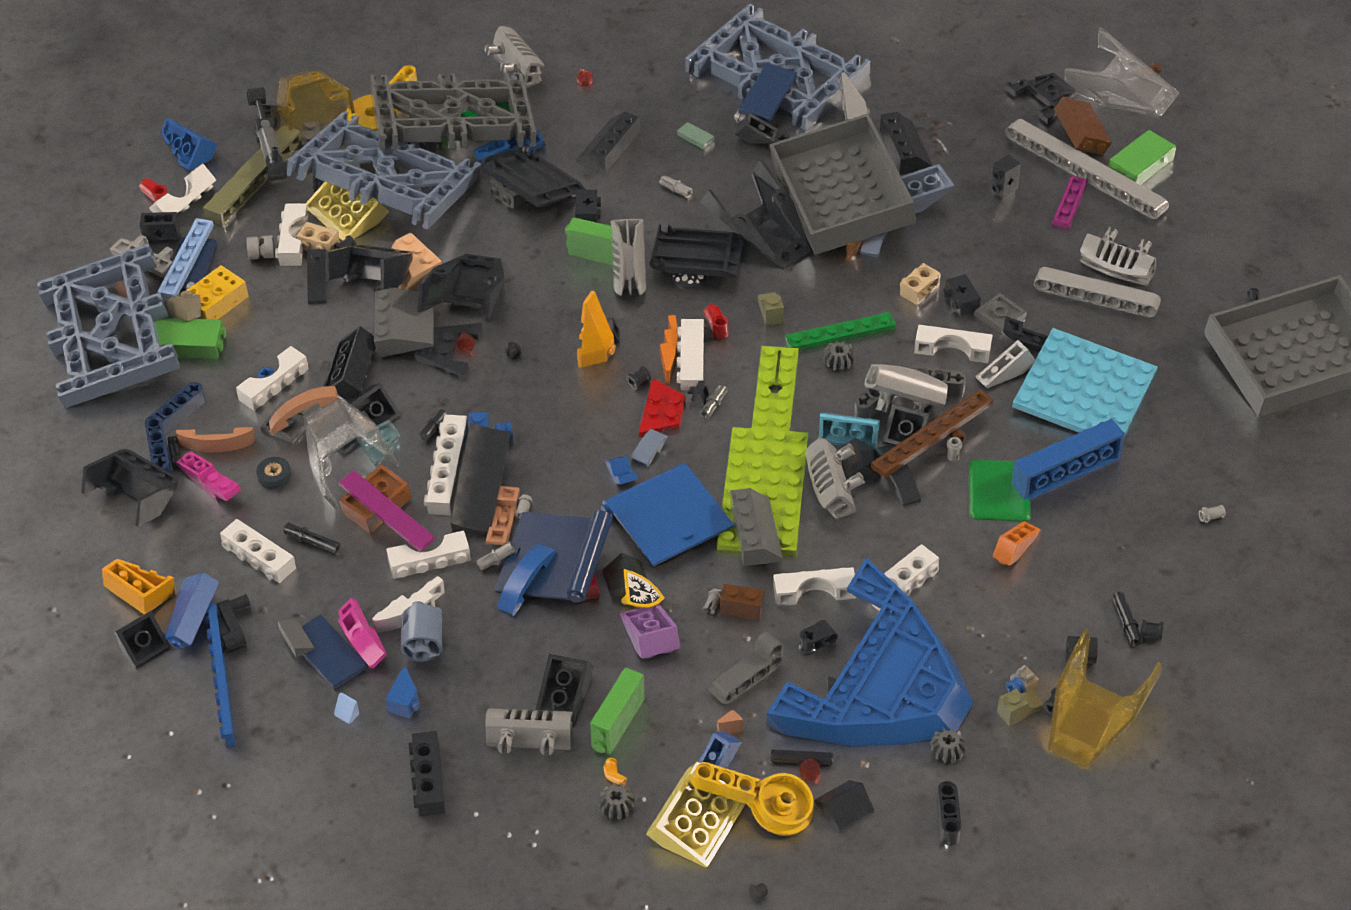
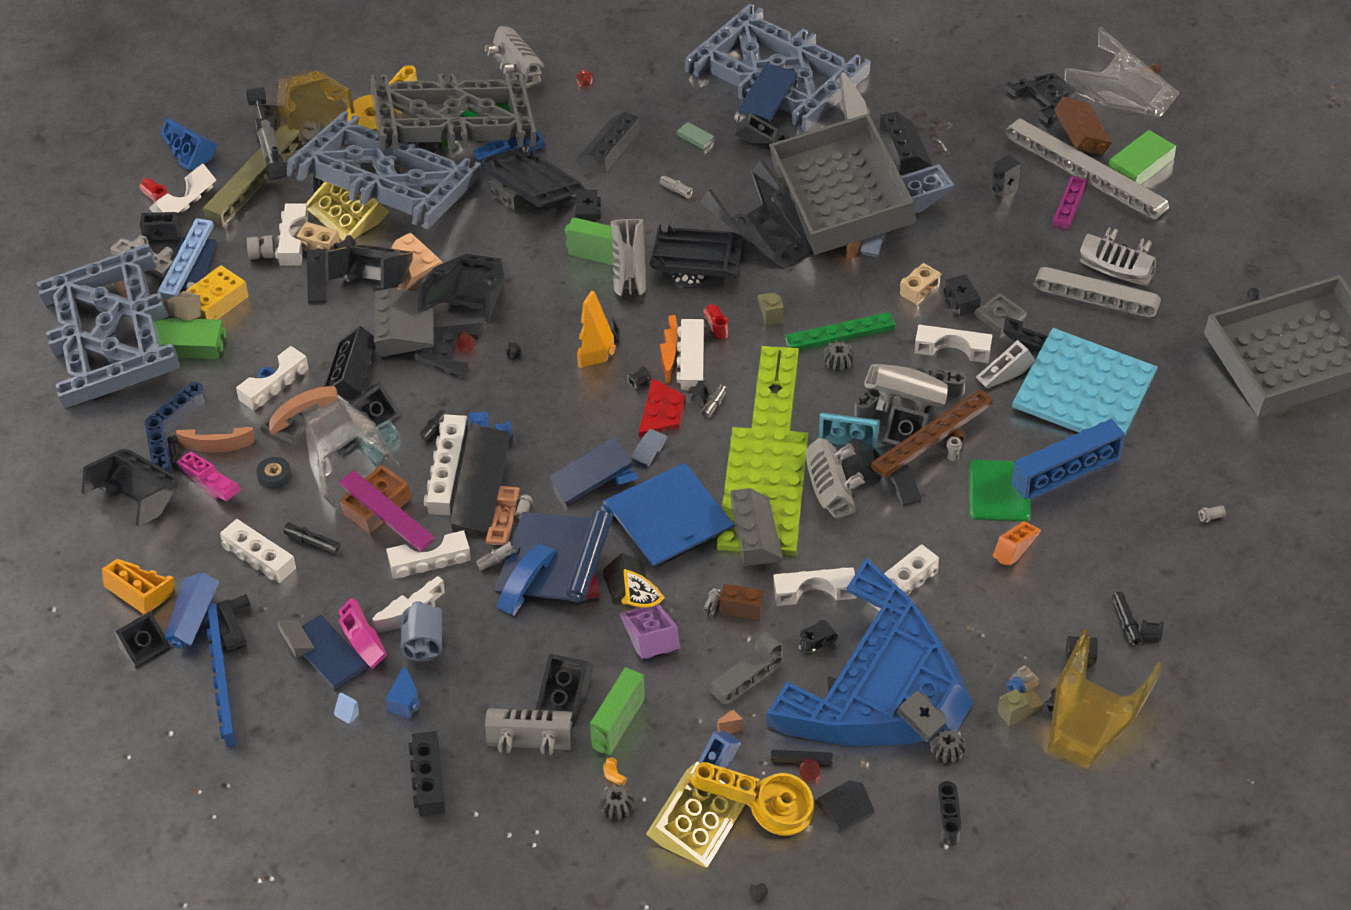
none -> dark blue tile [549,437,633,506]
none -> dark grey brick [897,690,947,742]

